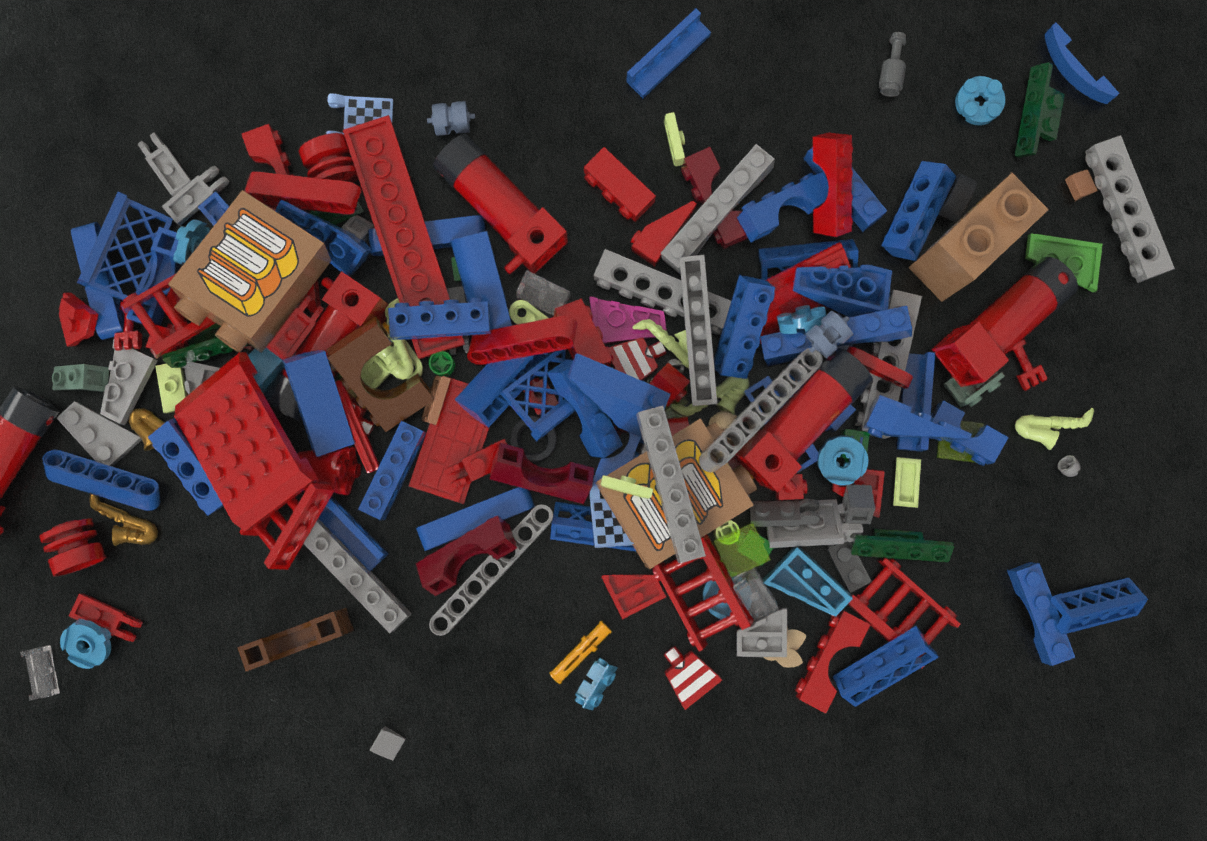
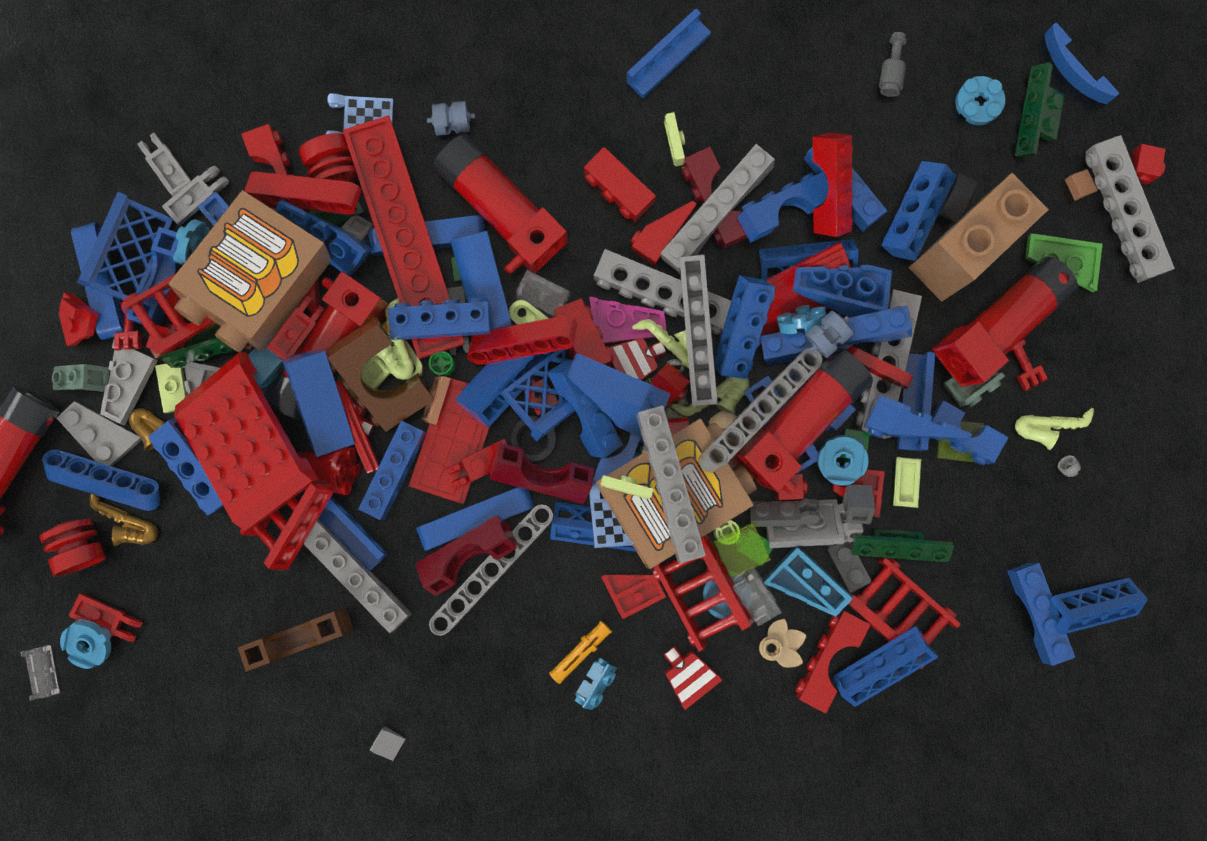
light grey wing [737,608,787,657] -> none
none -> red brick [1131,144,1166,184]

